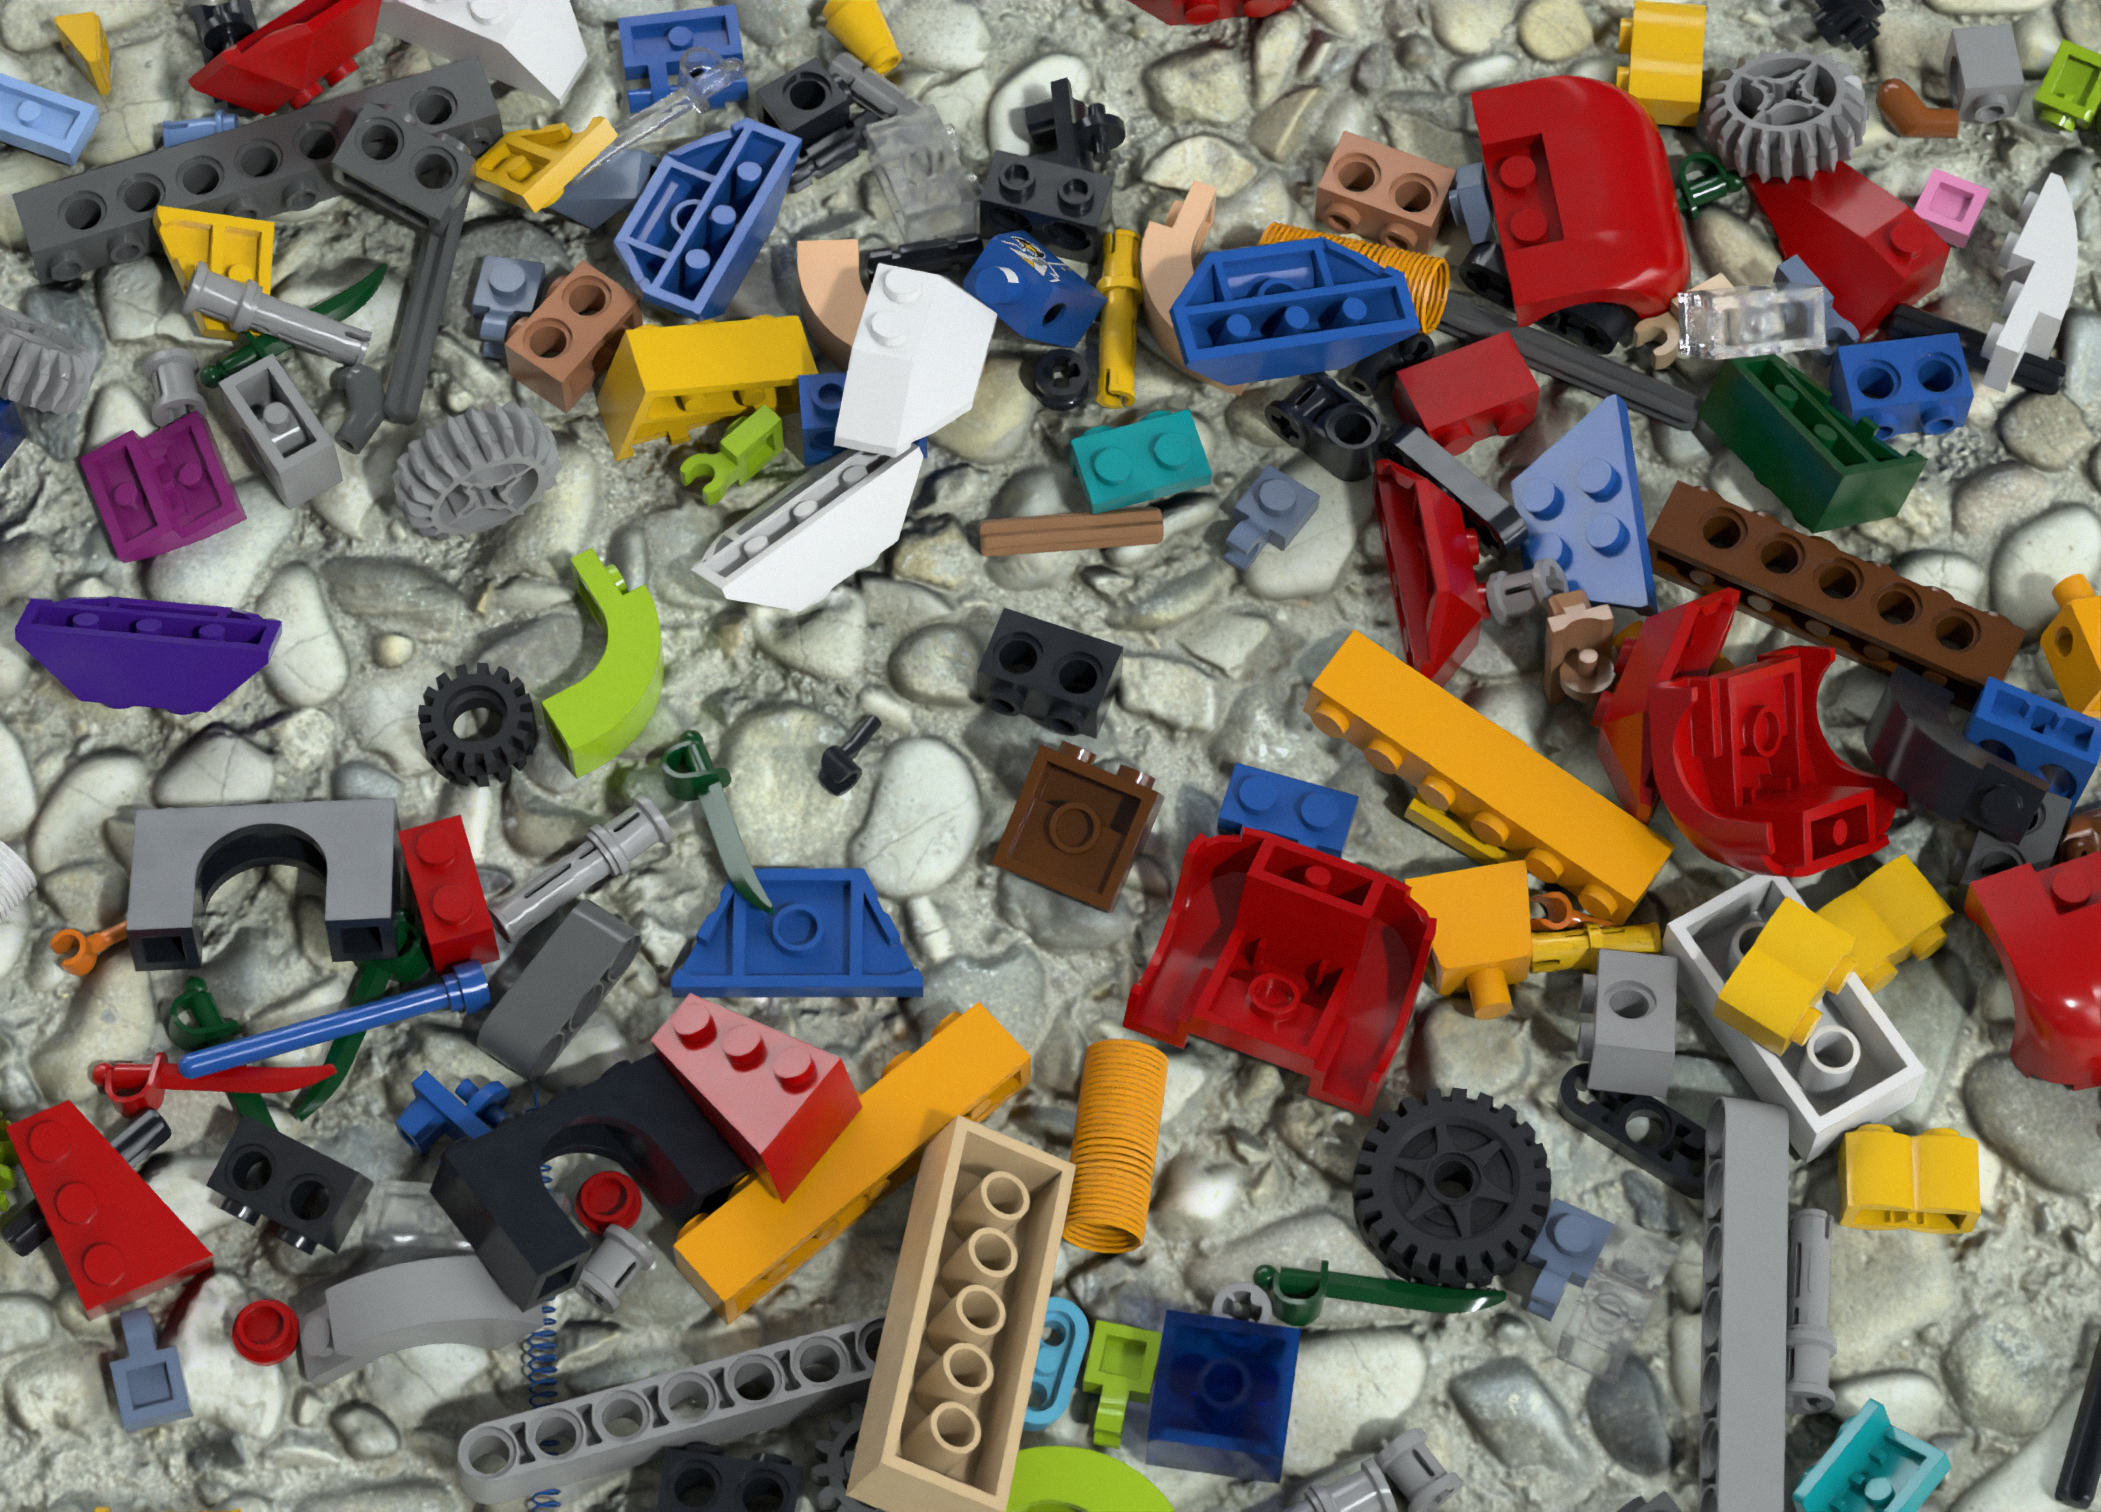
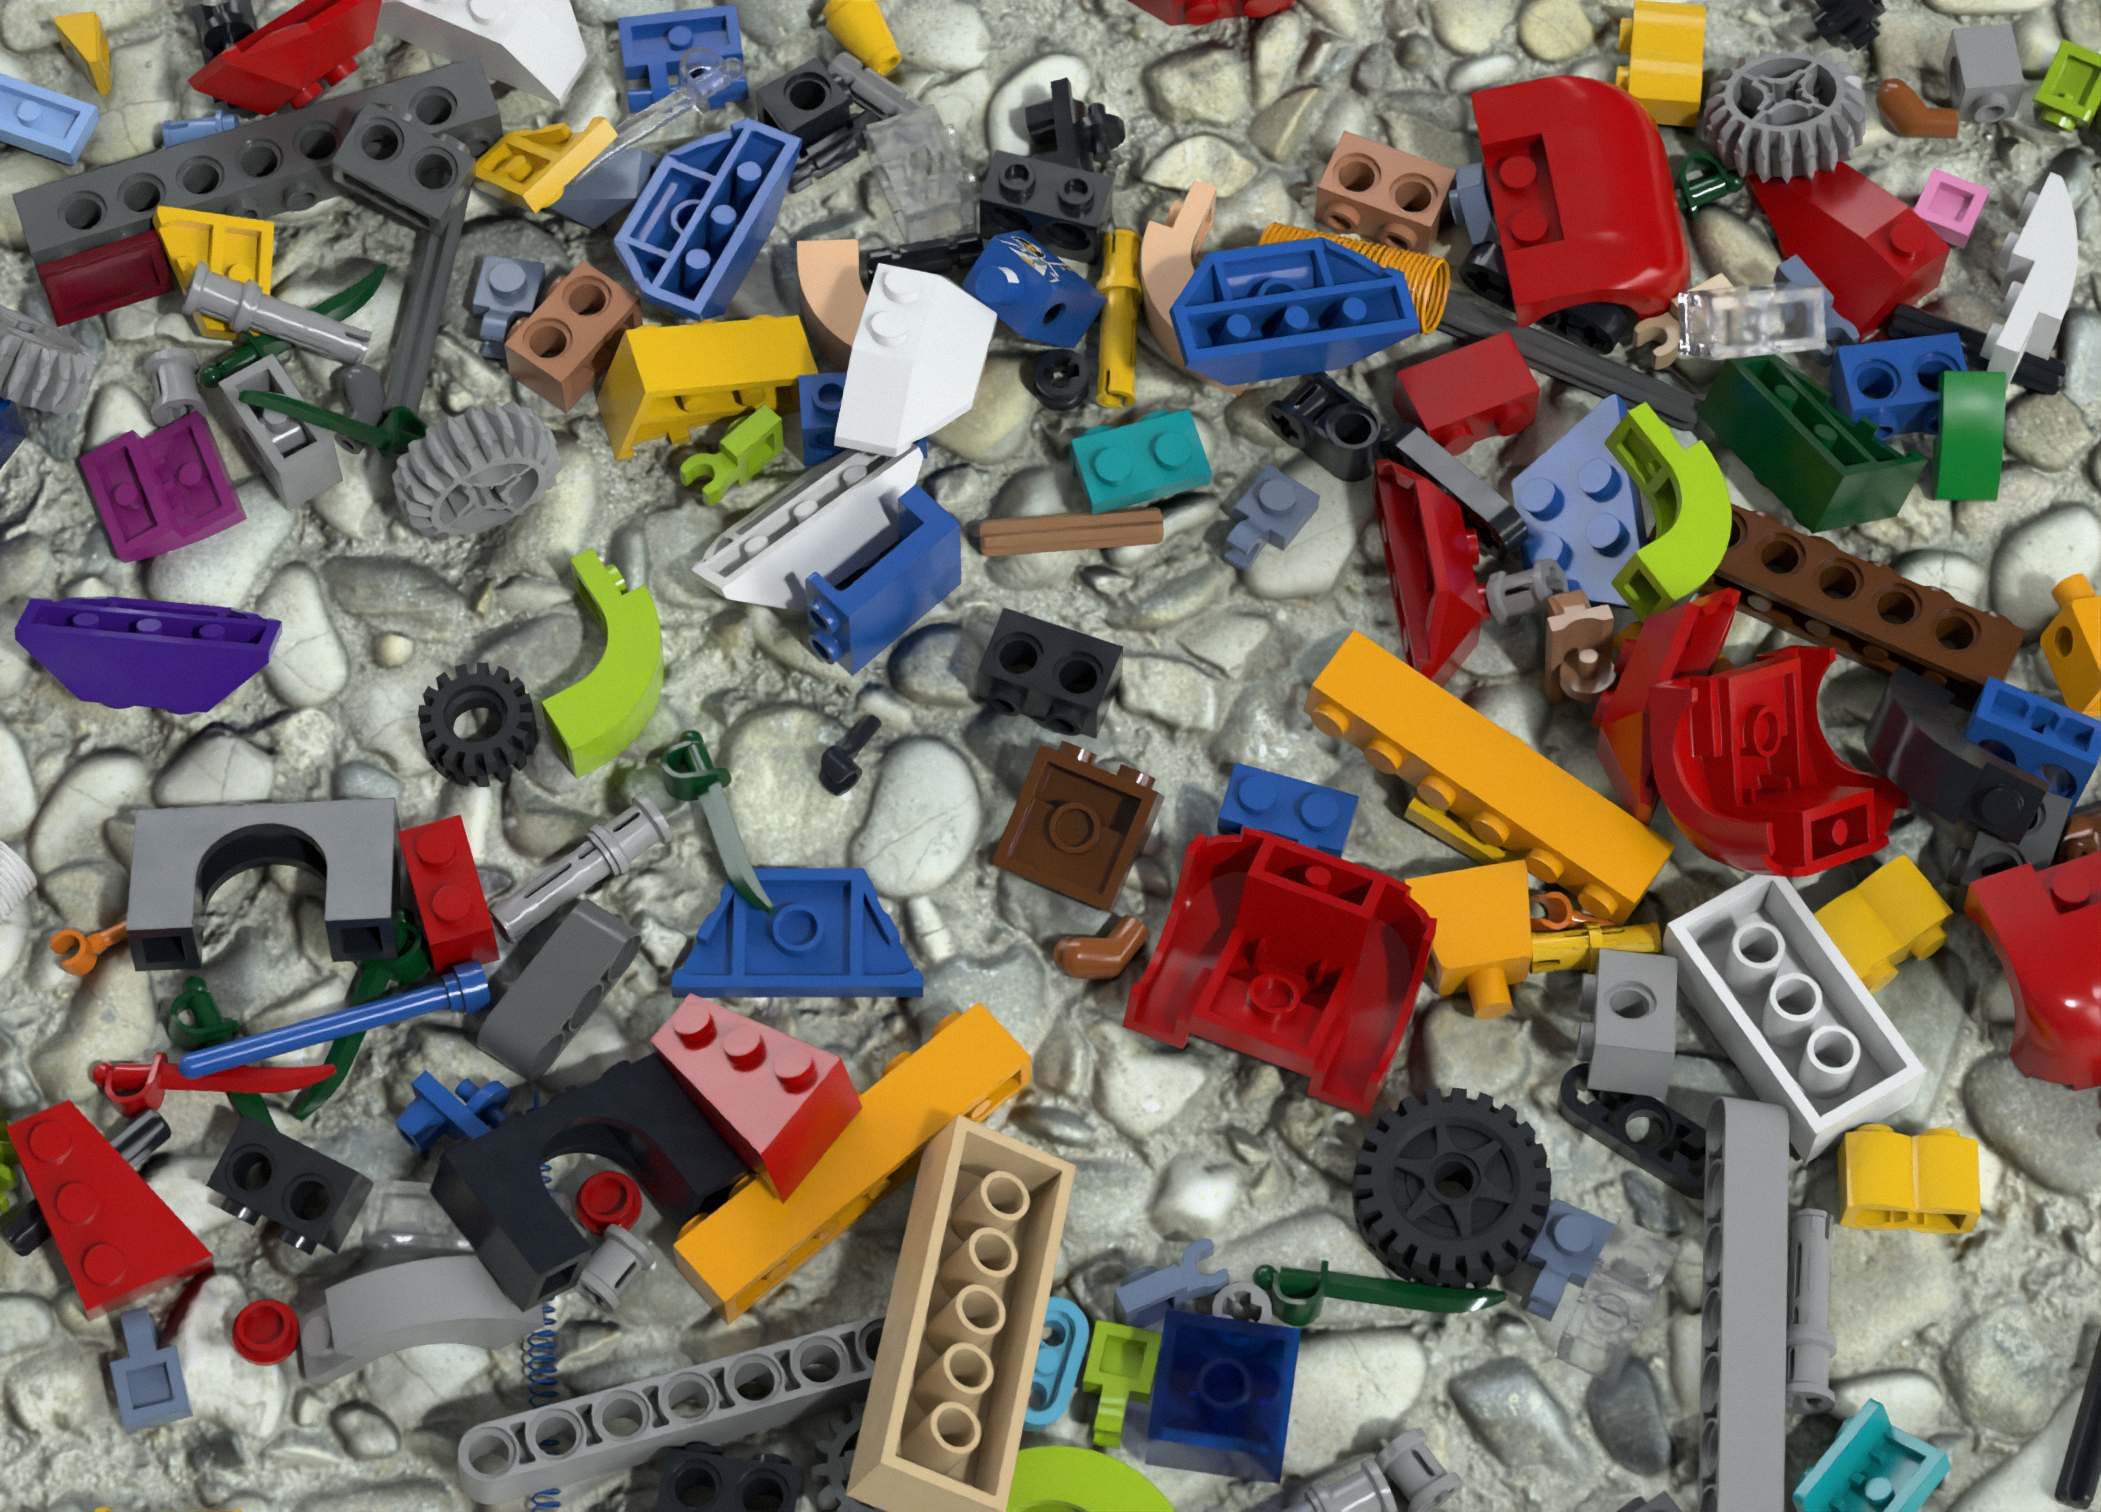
light orange piece [1062,1039,1169,1253] -> none
black arm [1346,333,1435,397] -> none
yellow brick [1712,896,1857,1057] -> none
none -> dark red tile [37,230,175,327]
none -> dark green sword [238,390,428,459]
none -> blue panel [805,484,961,677]
none -> dark orange arm [1053,915,1150,980]
none -> sand blue plate [1113,1239,1229,1328]
none -> lime arch [1604,401,1732,624]
none -> green slope [1933,371,2006,502]

